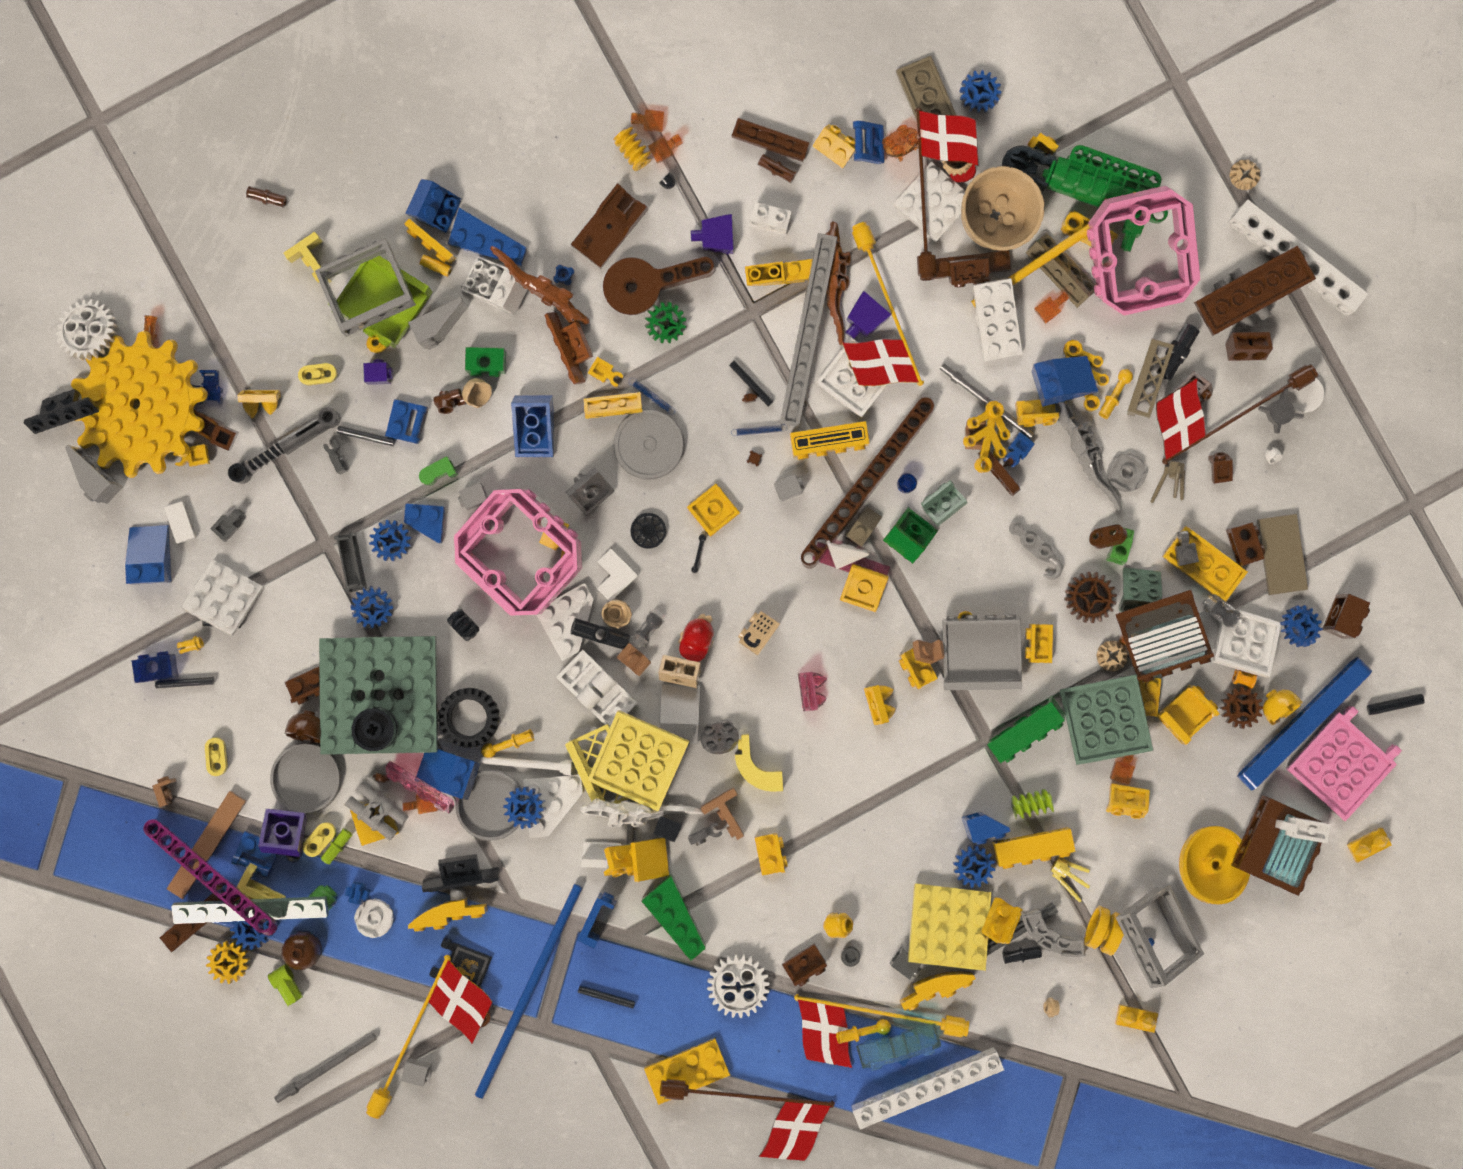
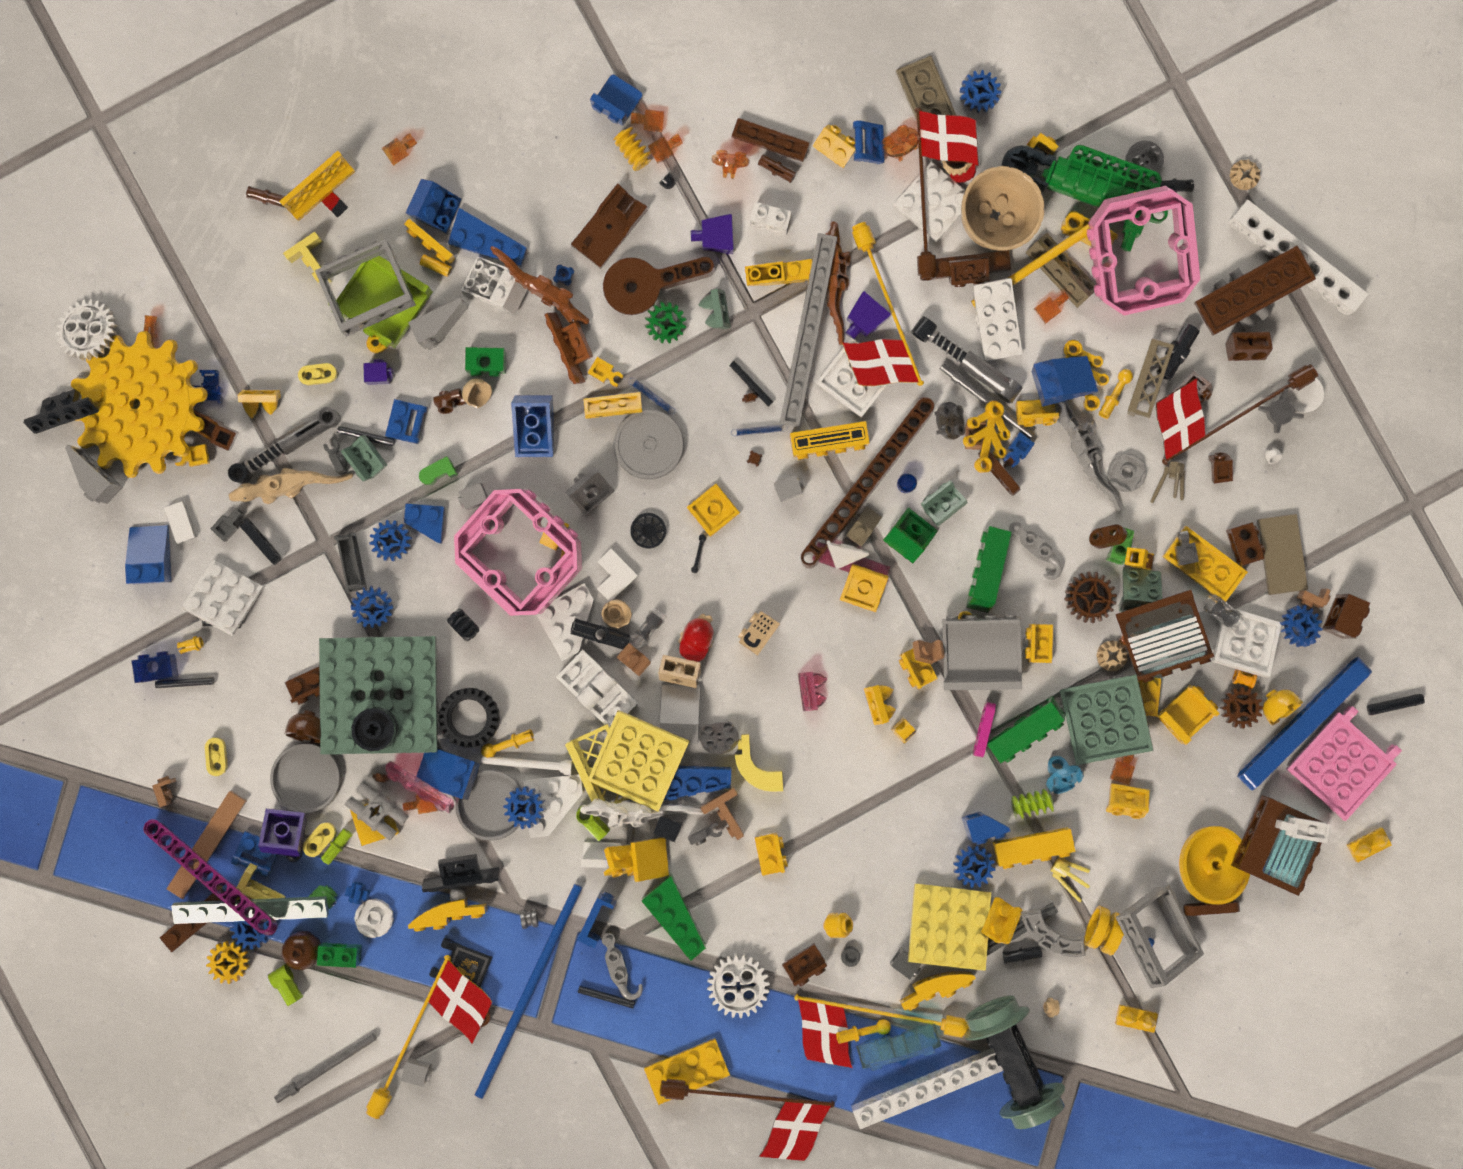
none -> tan animal [228,468,353,504]
none -> black beam [239,517,283,565]
none -> yellow fence [279,151,355,222]
none -> green brick [317,942,362,968]
none -> sticker [321,192,348,218]
none -> sand green bracket [341,435,387,482]
none -> clear orange plate [381,133,417,166]
none -> flat silver wheel [520,908,539,929]
none -> lime piece [576,805,611,841]
none -> blue bracket [590,75,642,126]
none -> light grey piece [602,933,643,1000]
none -> blue wing [663,766,731,801]
none -> sand green tile [698,289,731,330]
none -> clear orange plate [711,150,750,179]
none -> yellow leg [891,718,917,744]
none -> piece [911,316,1023,404]
none -> flat silver plate [934,402,965,440]
none -> brick [964,995,1065,1129]
none -> green wedge [966,526,1012,613]
none -> dark pink beam [973,701,996,758]
none -> dark azure tile [1046,756,1084,794]
none -> flat silver plate [1125,141,1164,177]
none -> yellow leg [1125,547,1155,570]
none -> black axle [1155,178,1194,193]
none -> reddish brown beam [1183,900,1240,916]
none -> medium nougat bracket [1296,588,1331,608]

